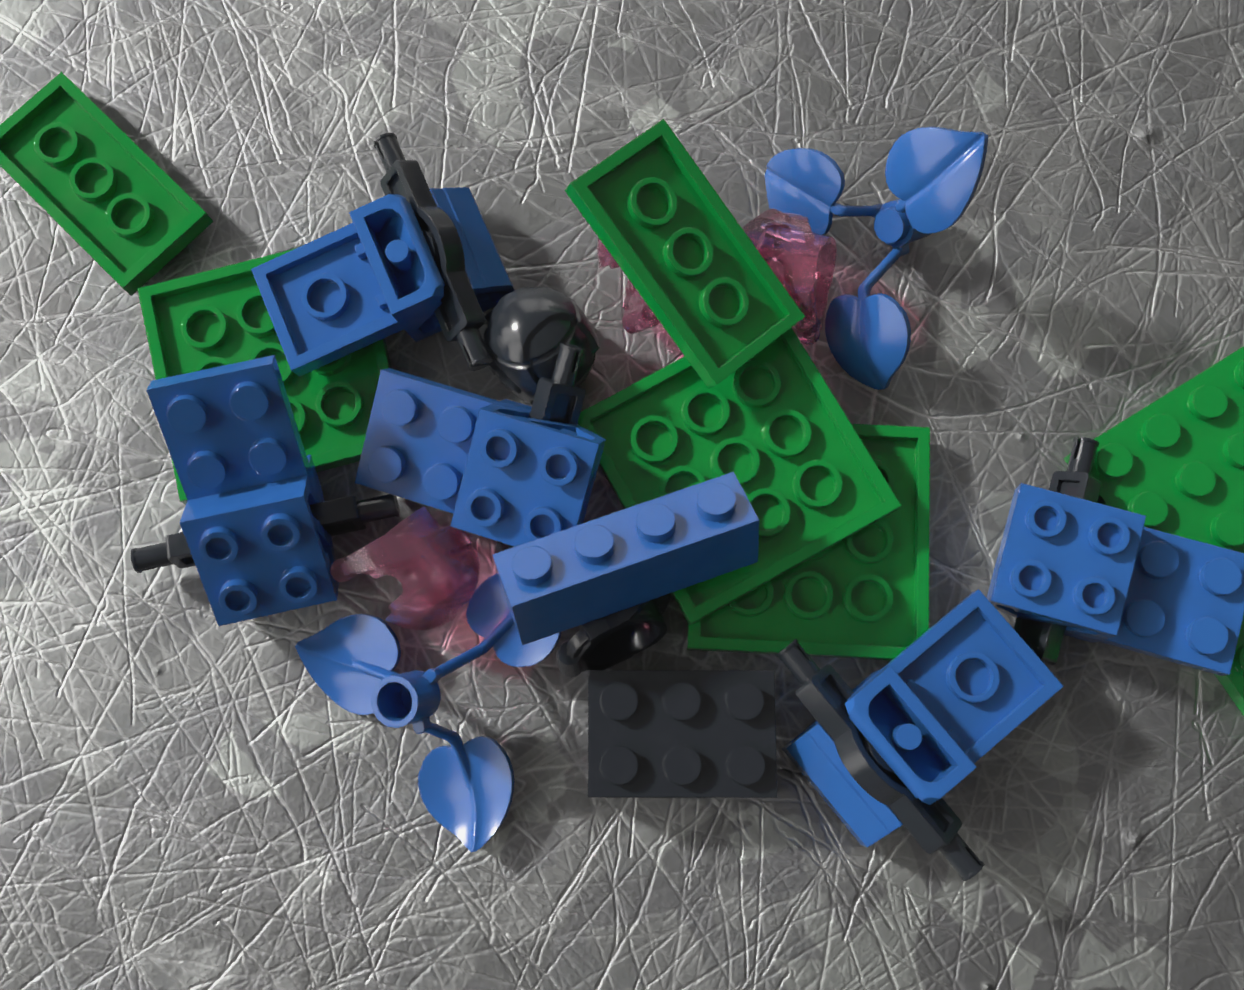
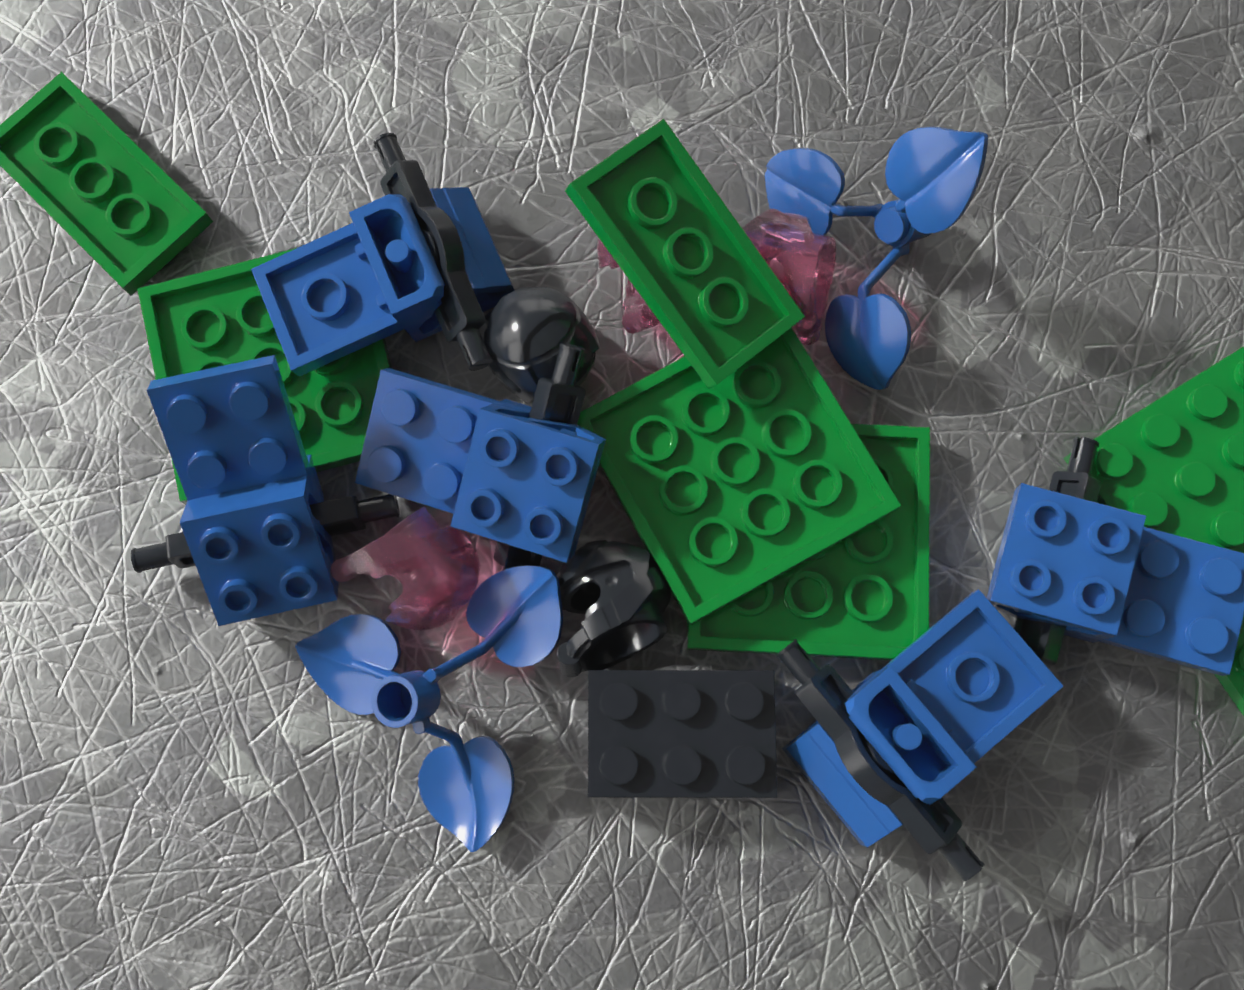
blue brick [492,472,759,645] -> none

